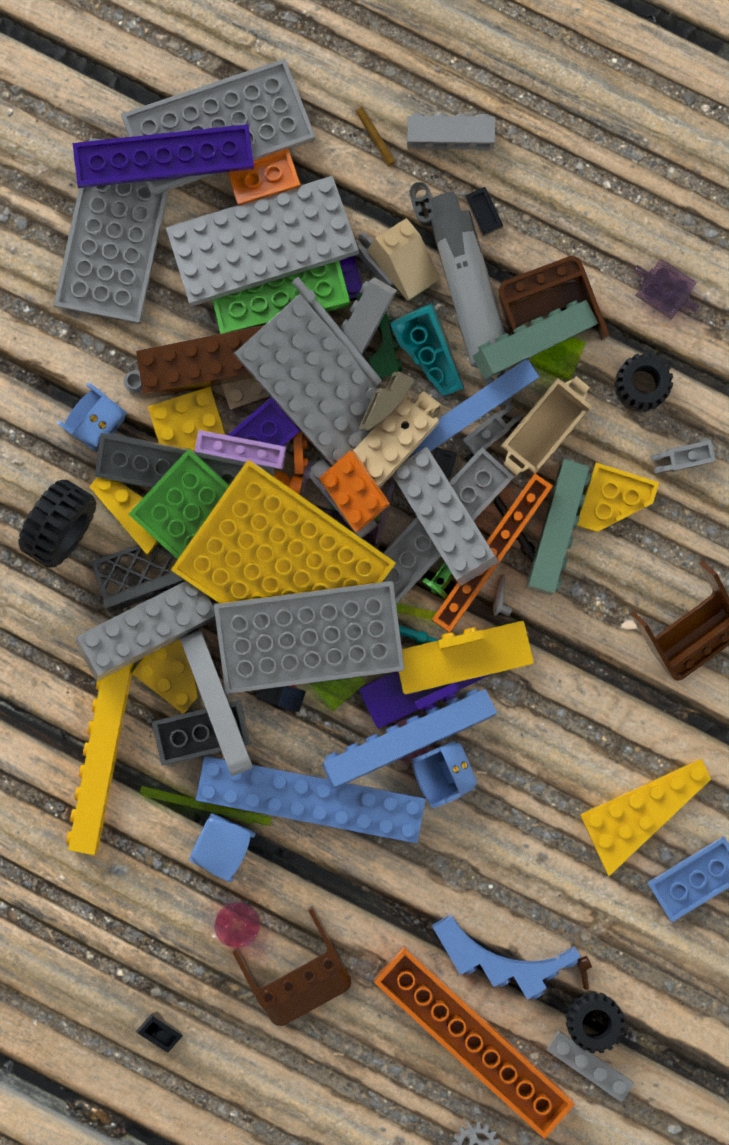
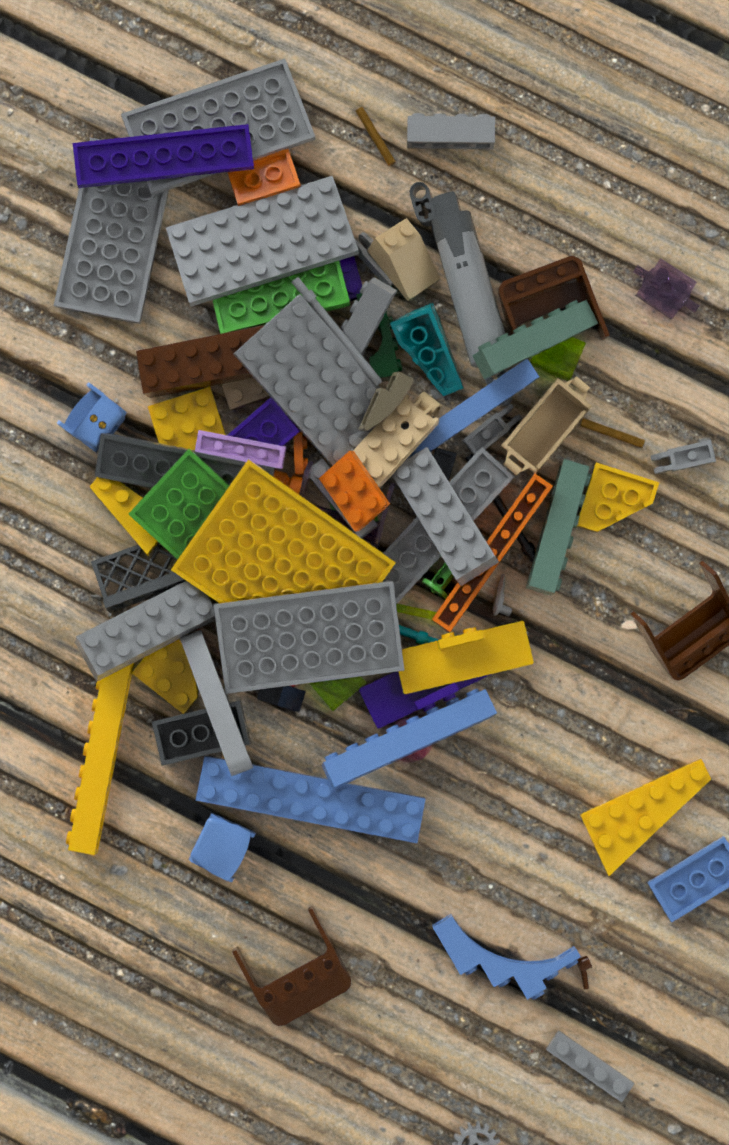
black tyre [18,480,97,568] -> none
light grey plate [124,370,142,393] -> none
black slope [136,1011,183,1053] -> none
clear neon green bar [140,786,272,826] -> none
clear pink plate [215,902,260,948] -> none
orange brick [374,945,575,1139] -> none
medium blue piece [412,741,477,808] -> none
black tile [465,187,503,236] -> none
black tyre [566,991,625,1053] -> none
black tyre [615,353,673,412] -> none
none -> pearl gold bar [580,418,645,448]

